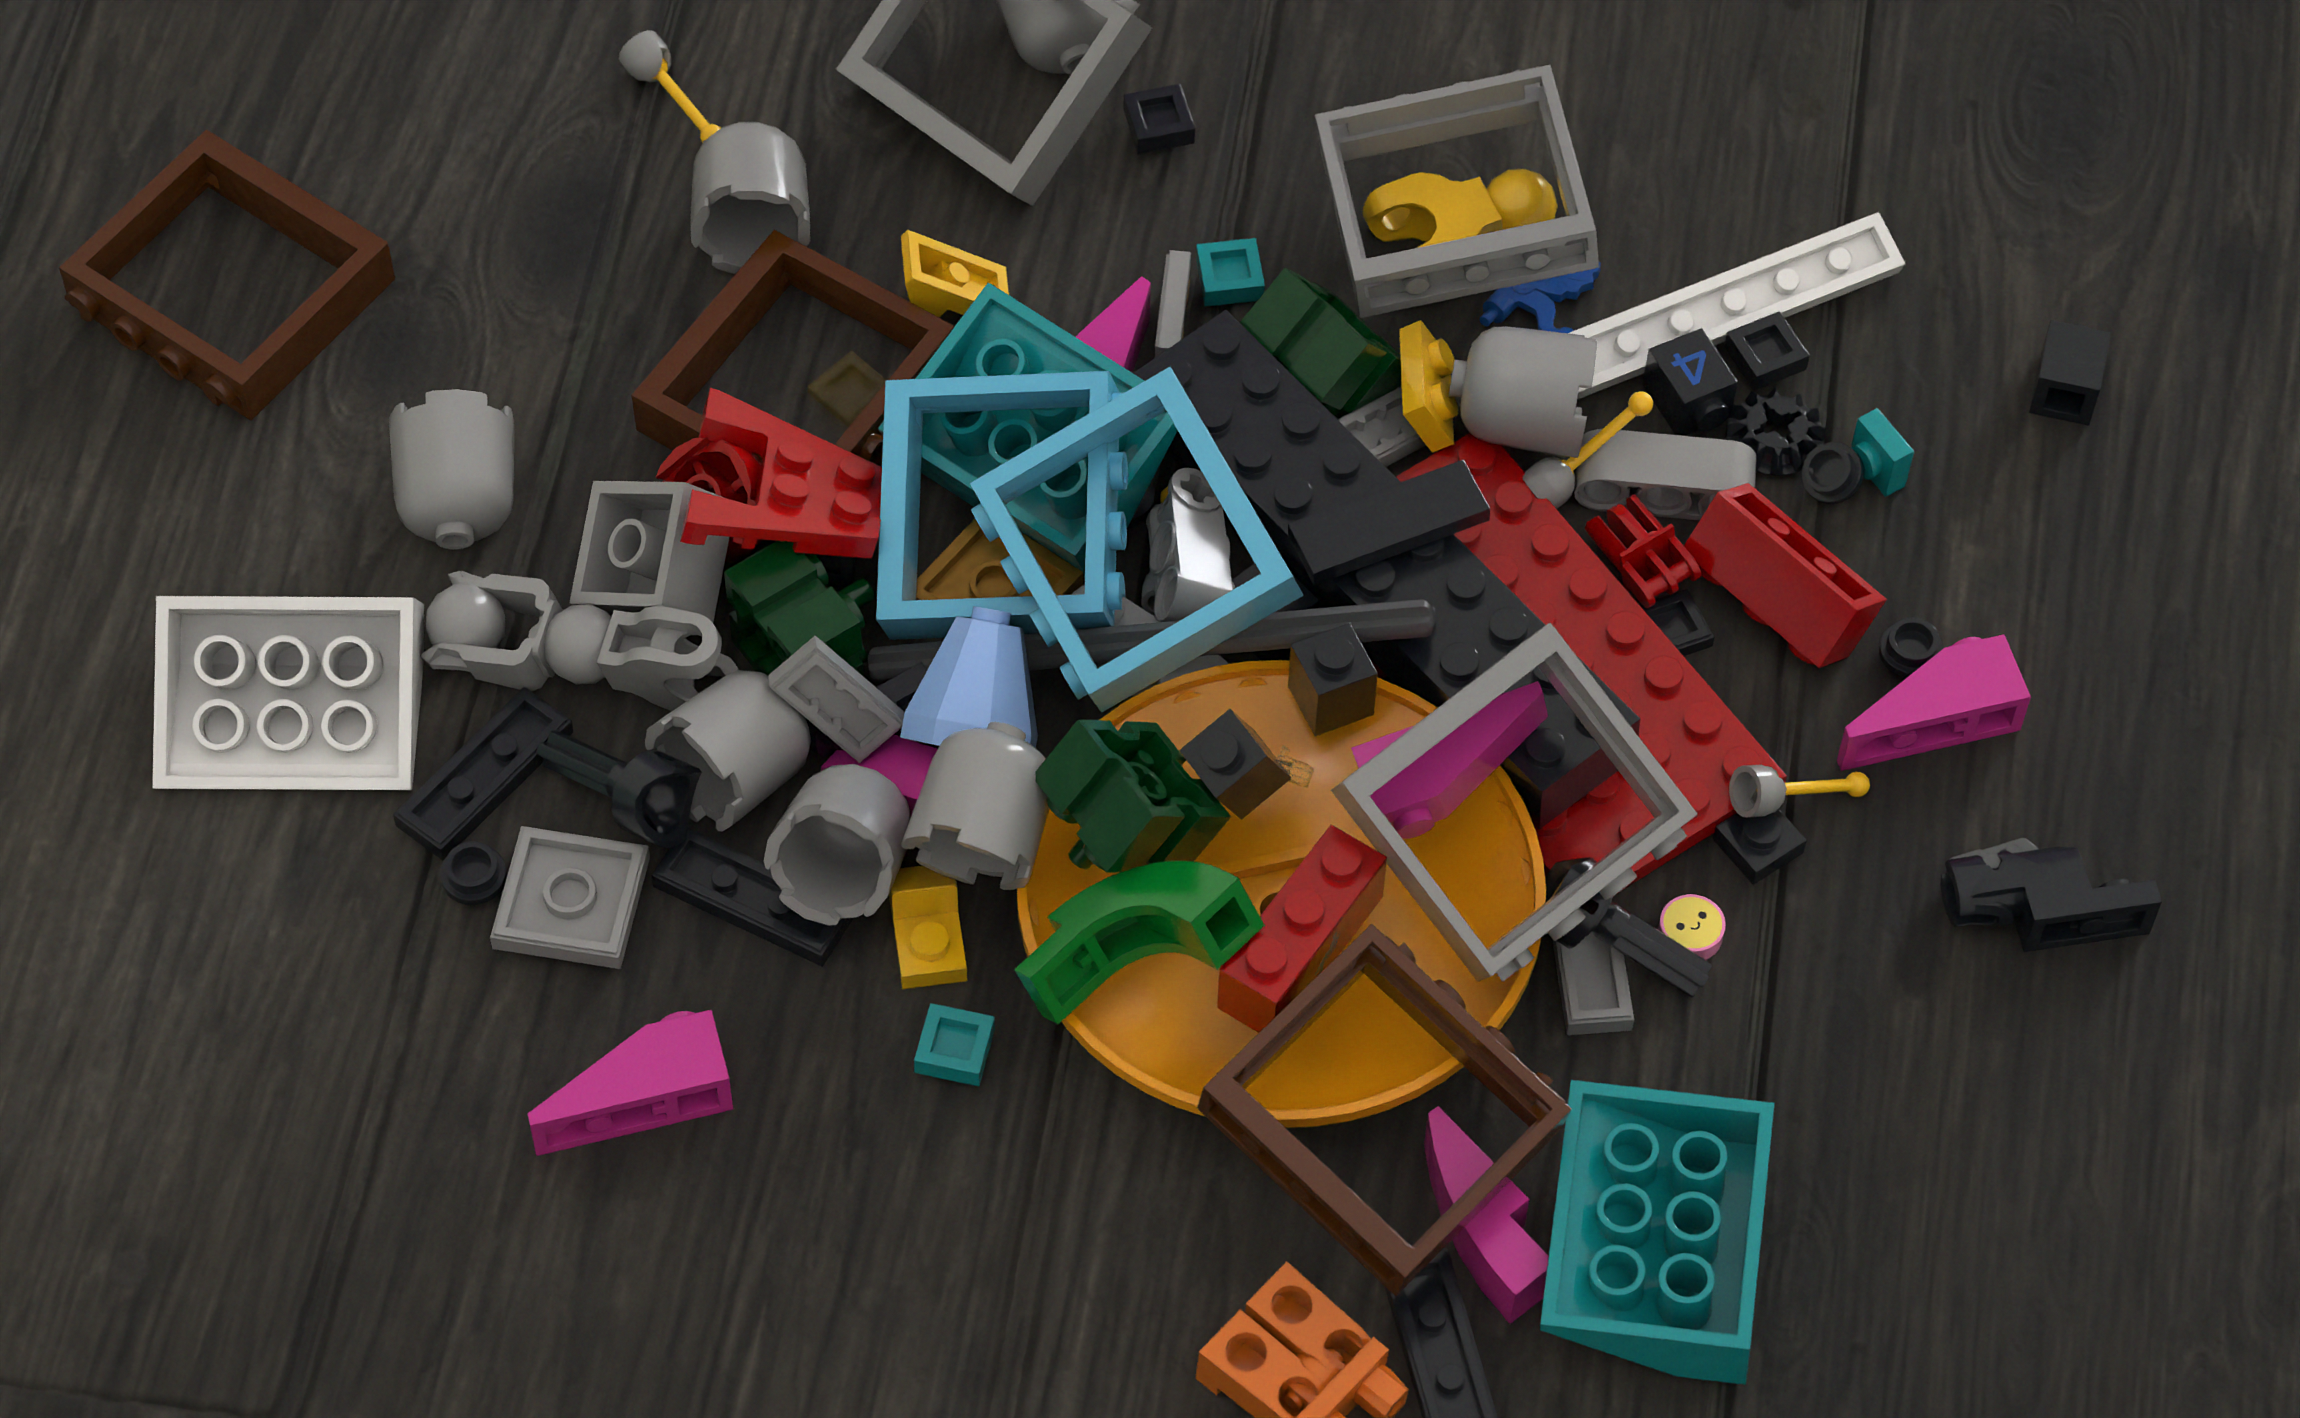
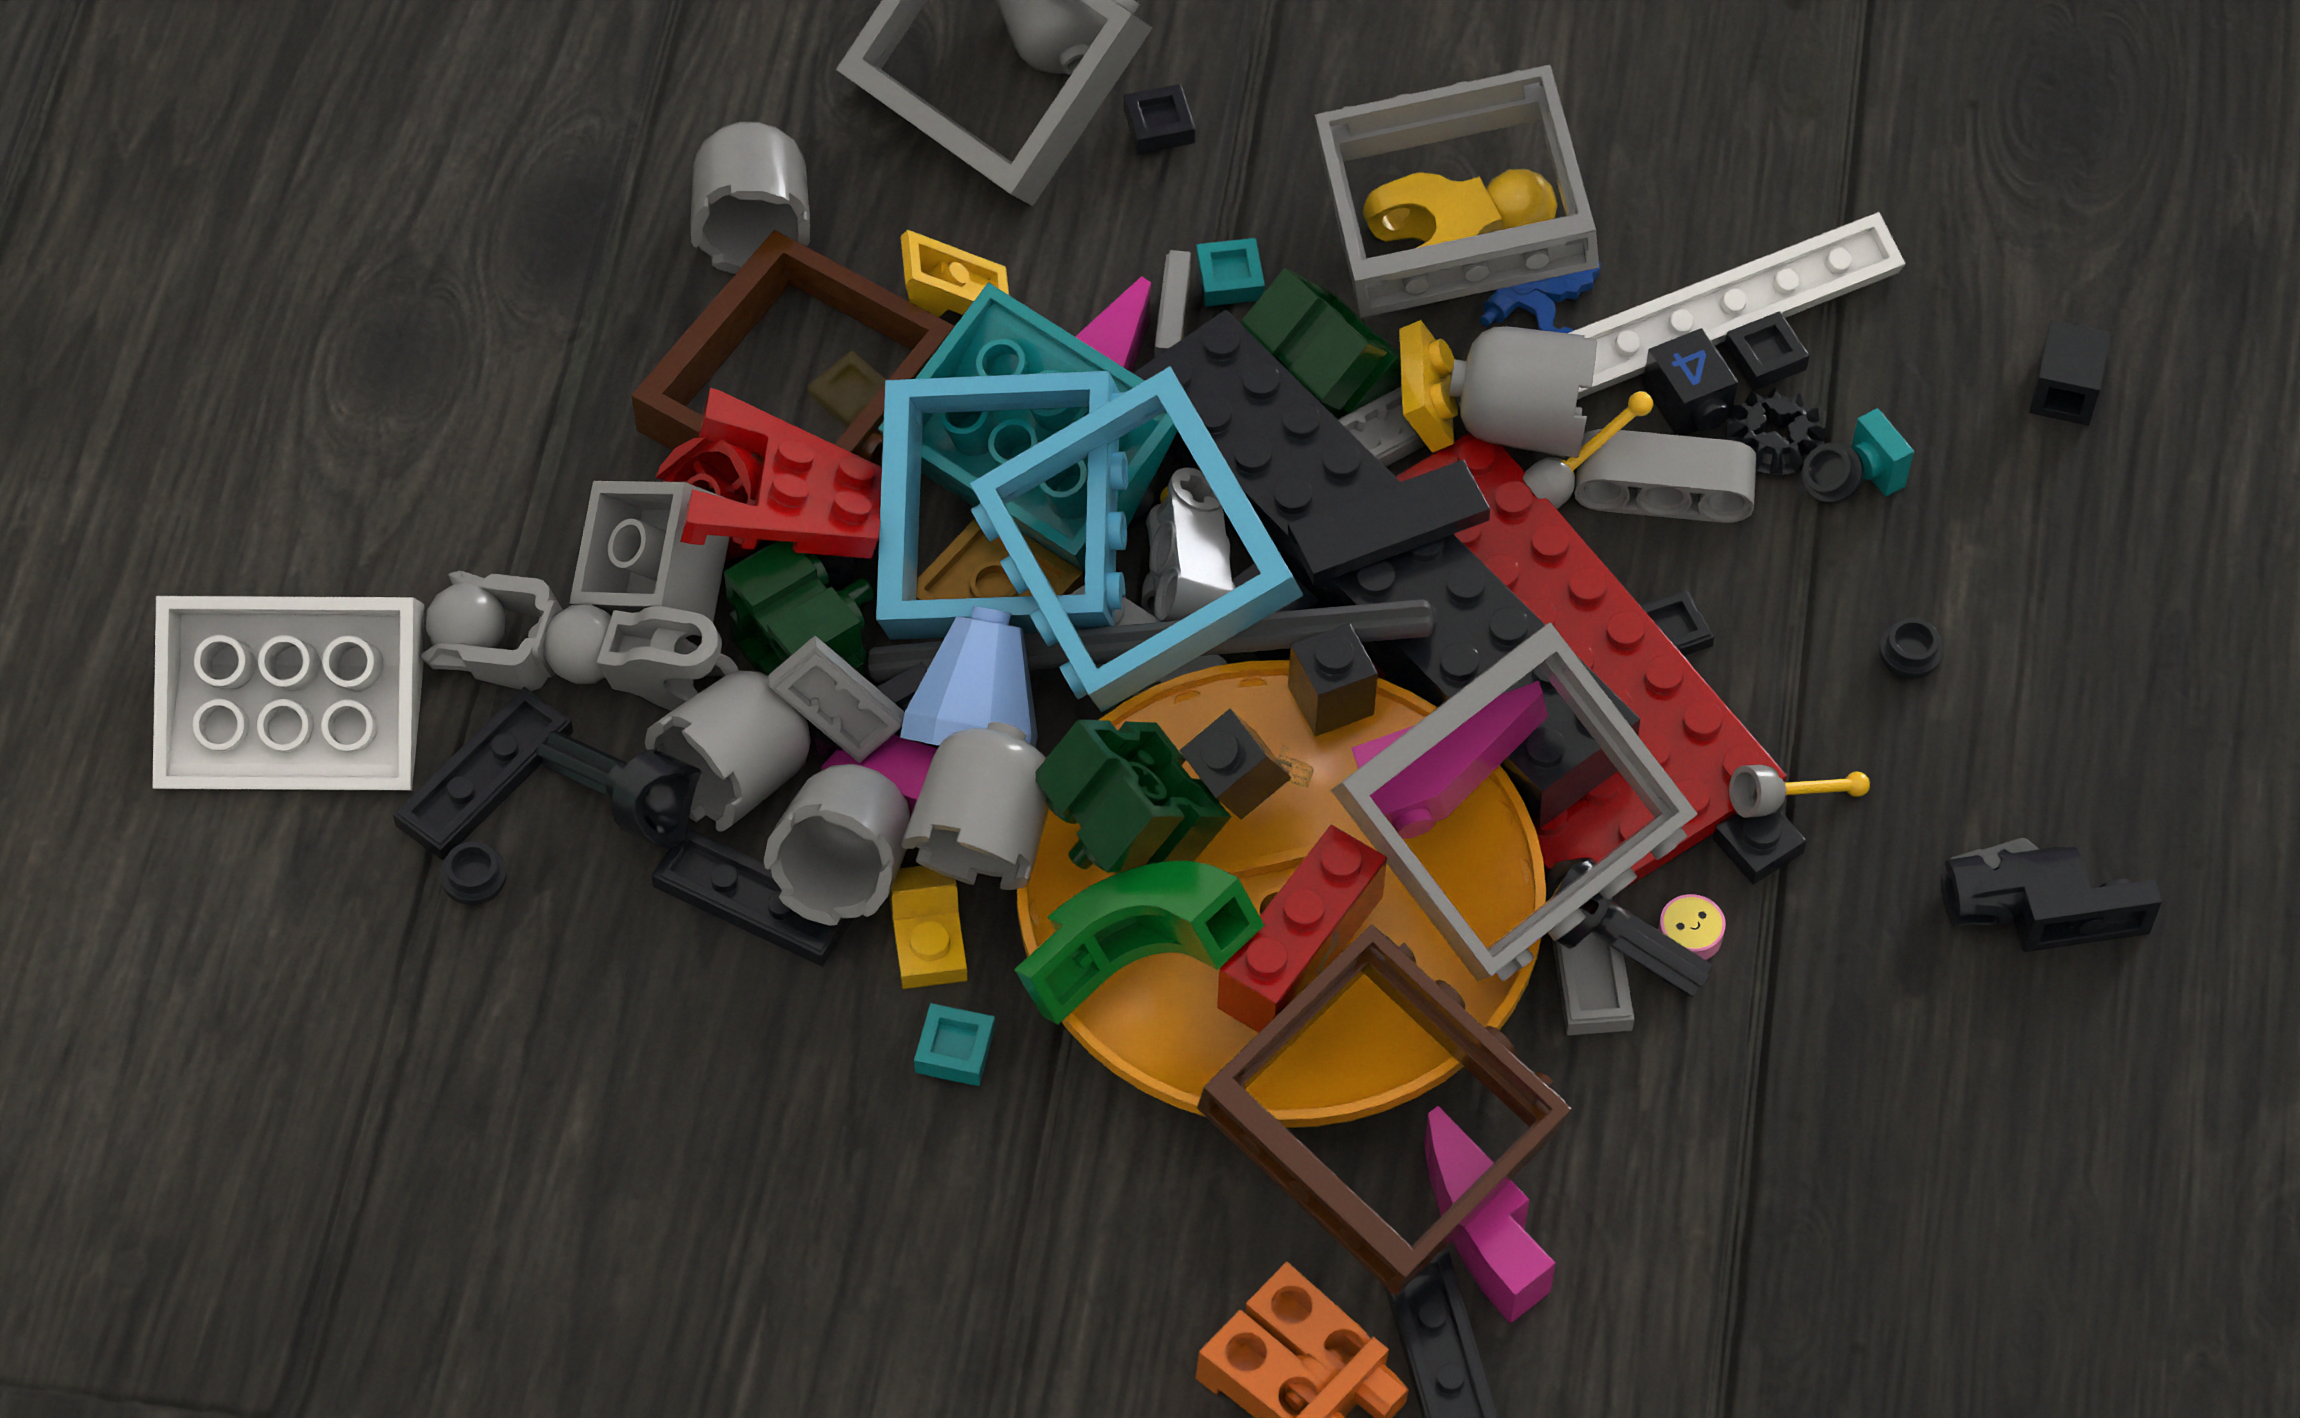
reddish brown window [59,129,395,421] -> none
light grey cylinder [389,389,515,549] -> none
light grey plate [490,826,650,969] -> none
dark pink slope [527,1010,733,1156] -> none
light grey hinge [619,30,721,143] -> none
teal slope [1540,1080,1774,1385] -> none
red arm [1585,494,1702,608] -> none
red brick [1684,483,1887,668] -> none
dark pink slope [1837,634,2031,771] -> none

